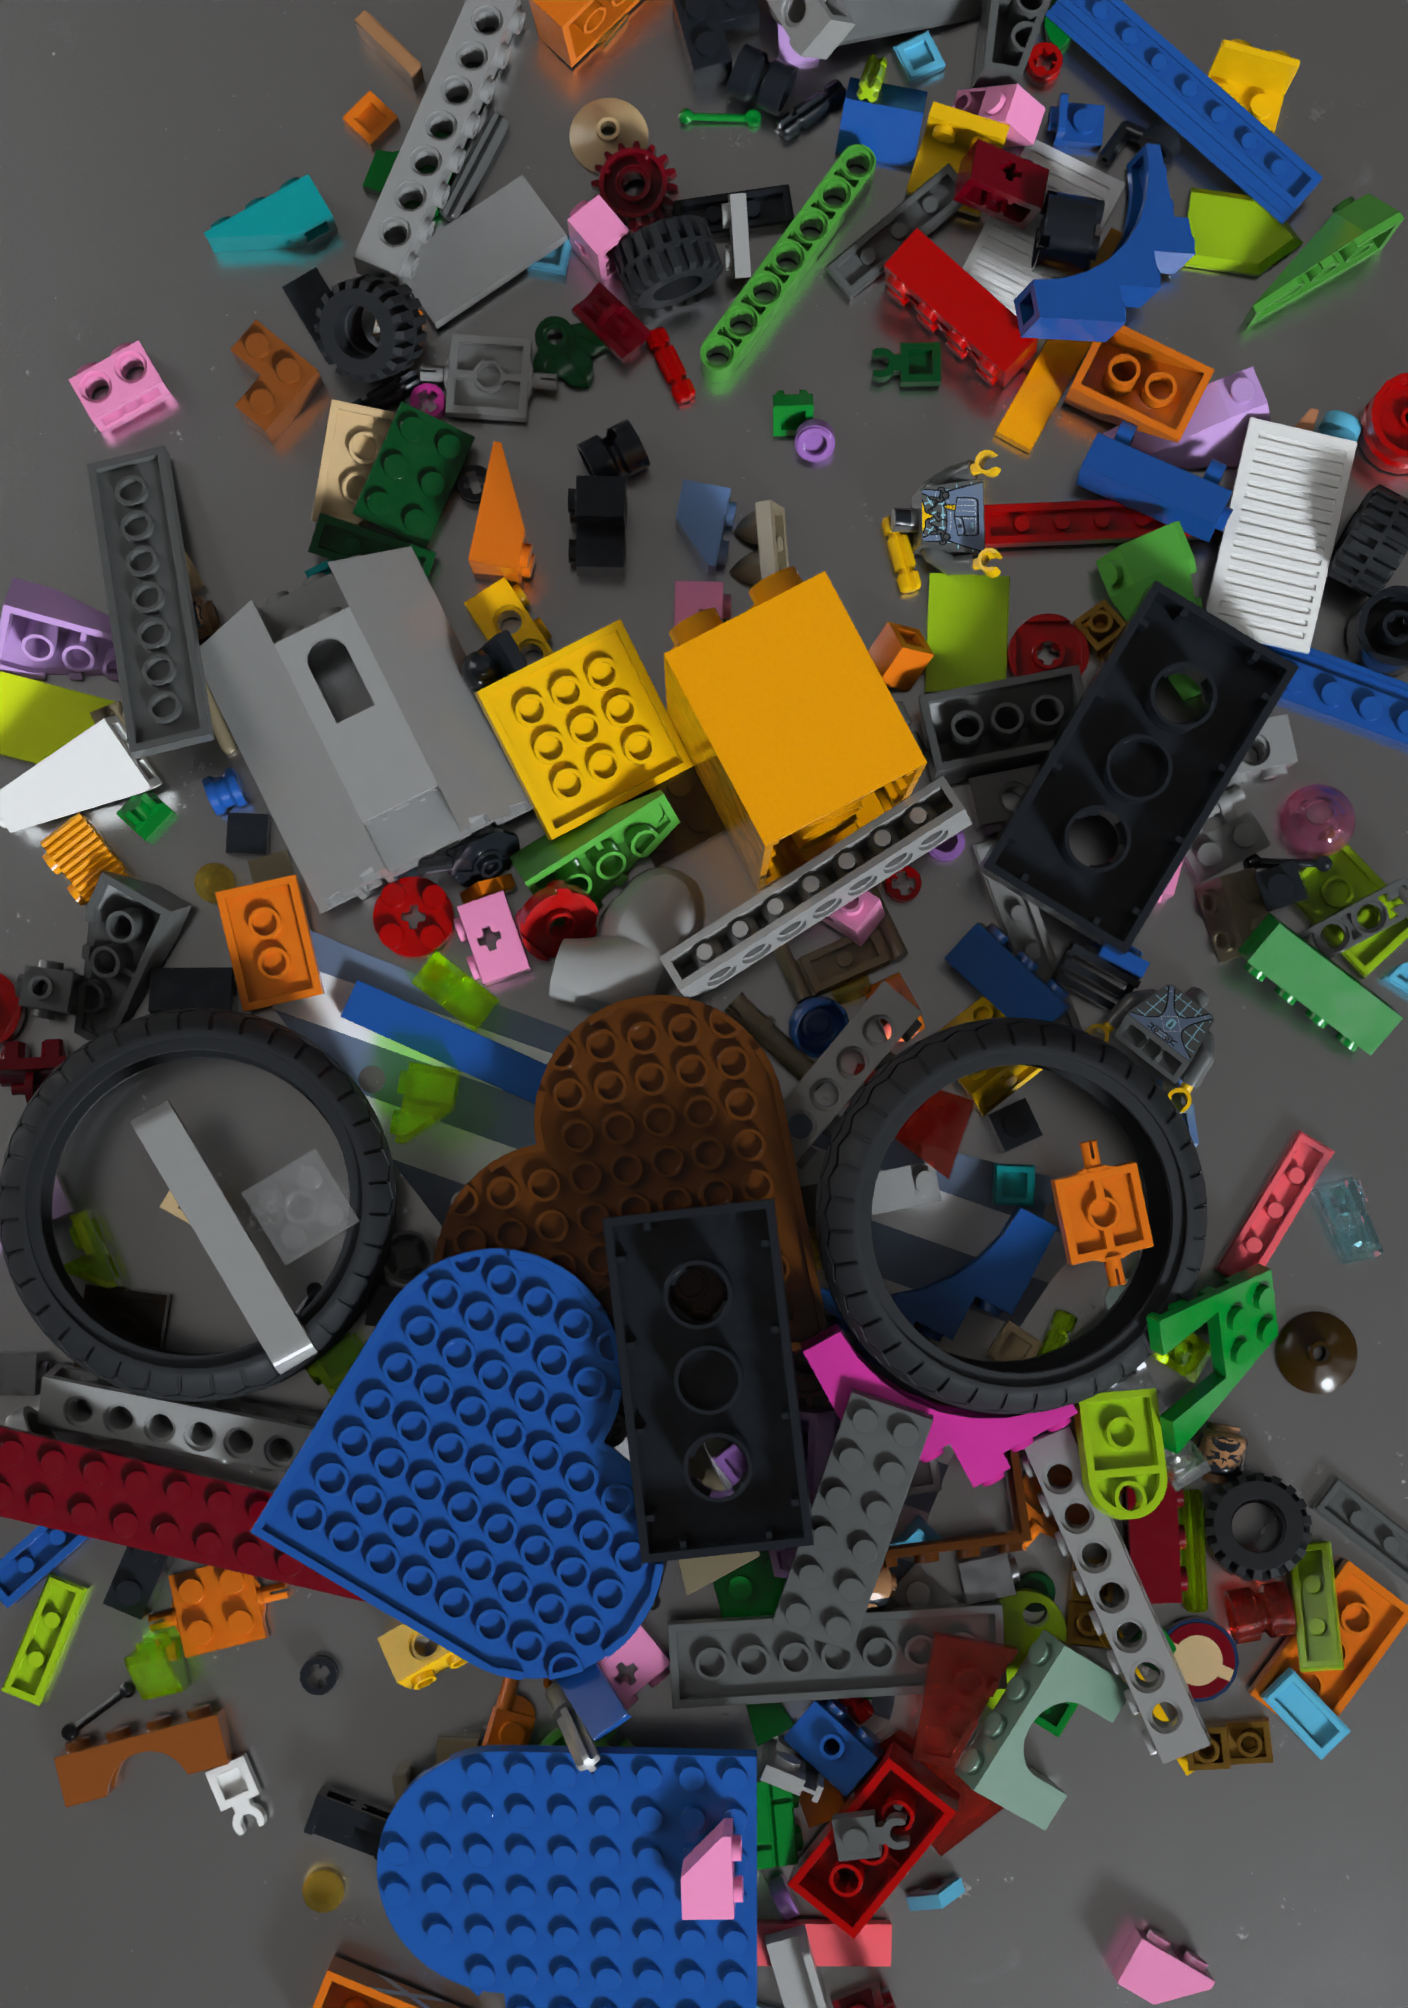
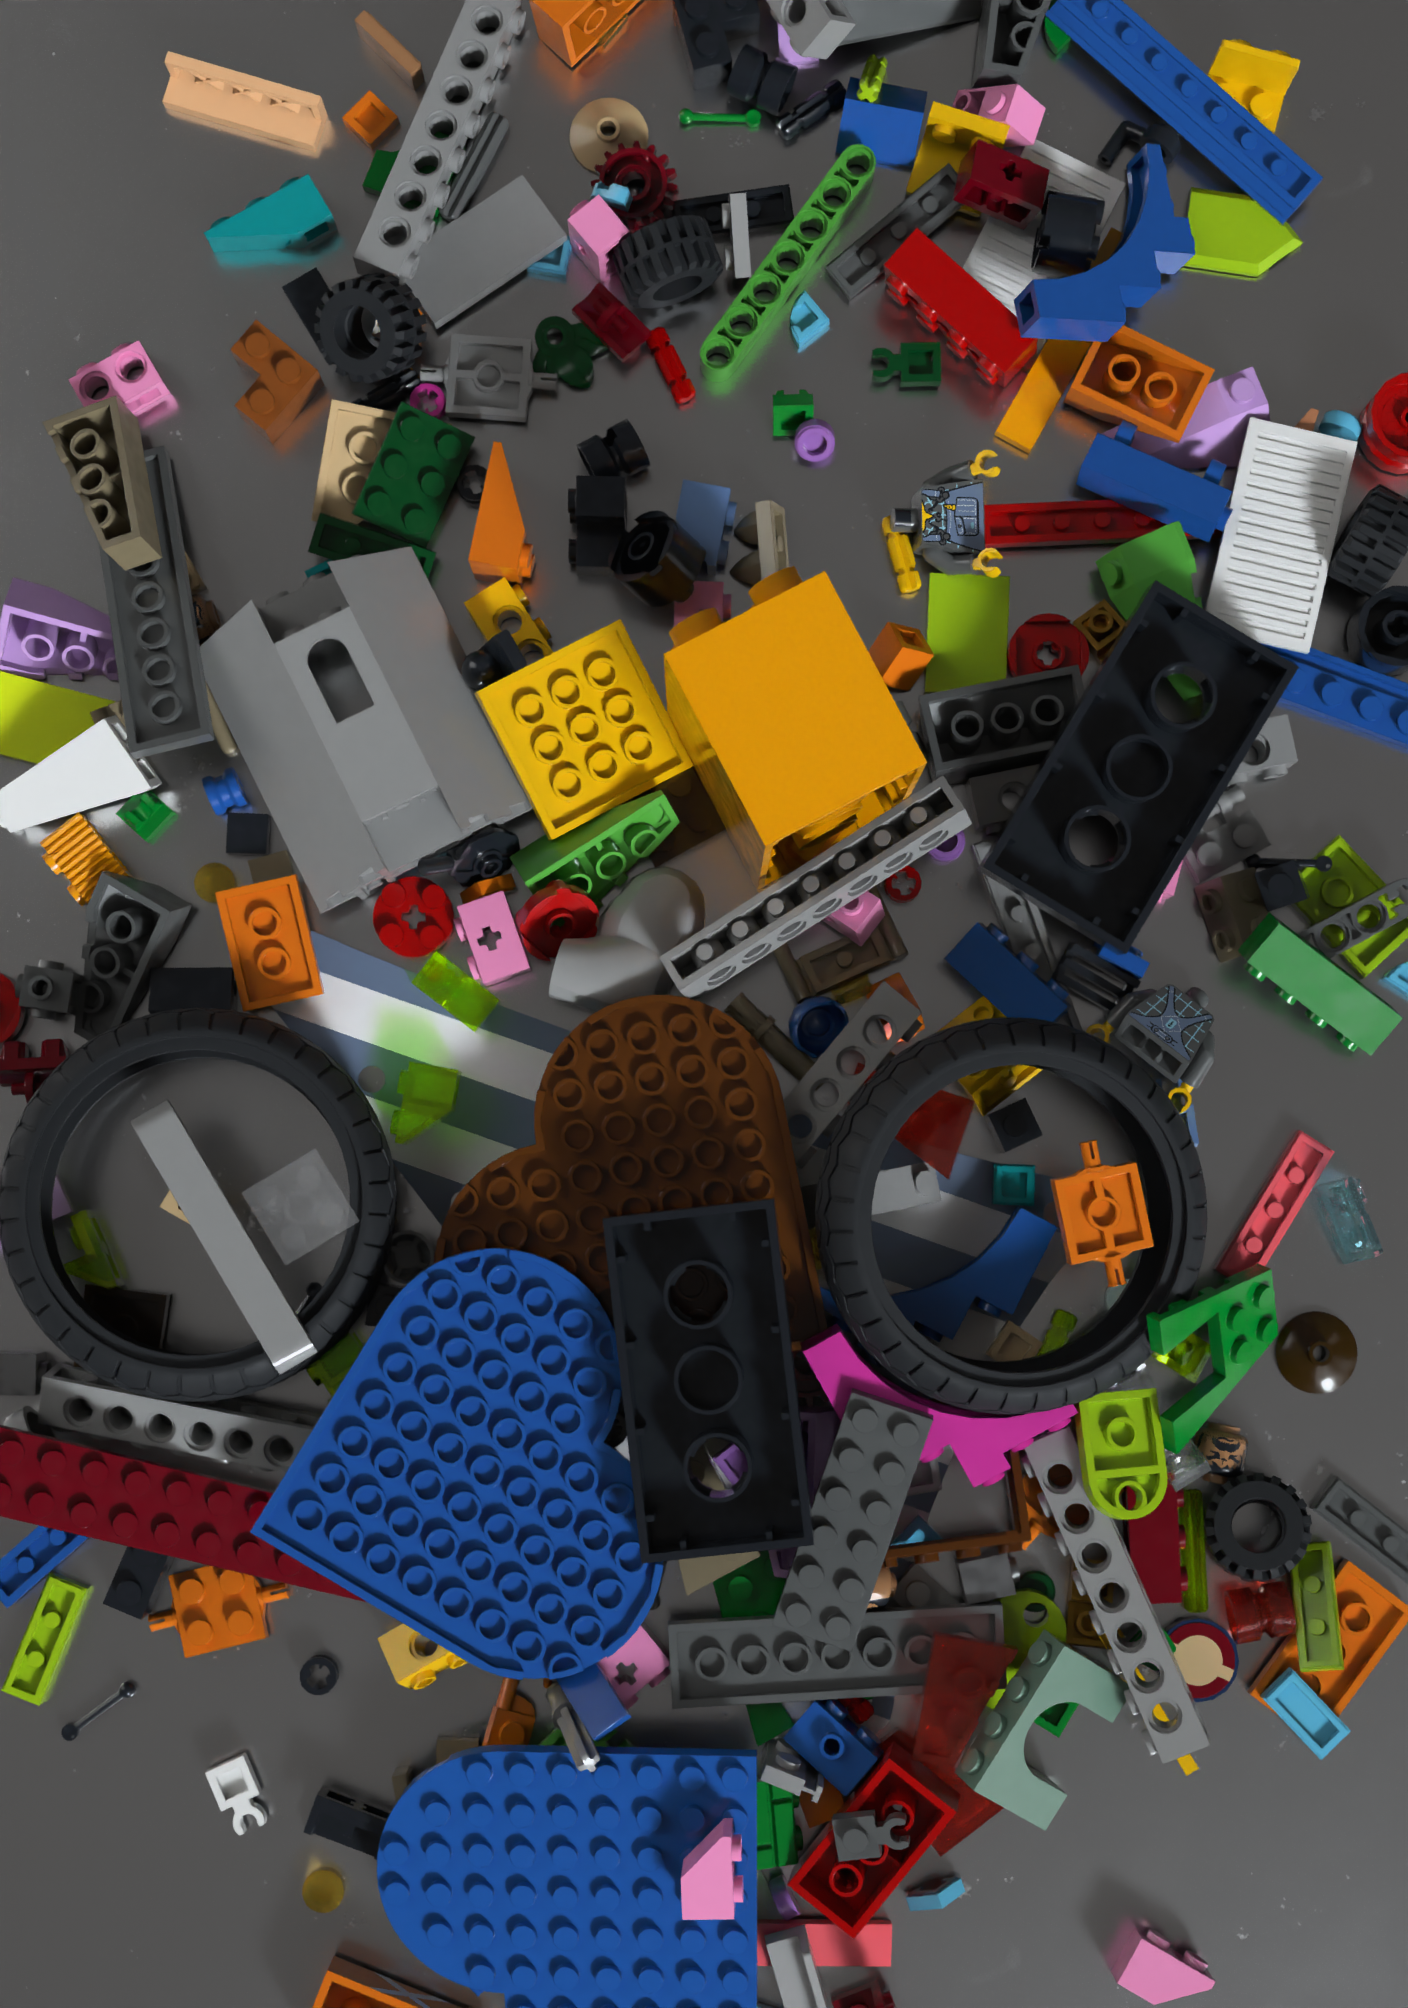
dark orange arch [54,1704,236,1807] -> none
clear neon green slope [124,1631,192,1700] -> none
blue tile [340,980,547,1104] -> none
medium azure tile [892,30,946,87] -> none
red bush [1025,42,1063,85] -> none
blue bracket [1047,93,1105,150] -> none
pearl gold slope [1187,1717,1274,1771] -> none
bright green wedge [1244,193,1404,326] -> none
clear pink piece [1280,784,1355,857] -> none
none -> dark tan wedge [42,396,162,571]
none -> light nougat fence [162,51,328,152]
none -> medium azure tile [590,182,633,212]
none -> black brick [608,510,706,607]
none -> medium azure tile [790,290,830,349]

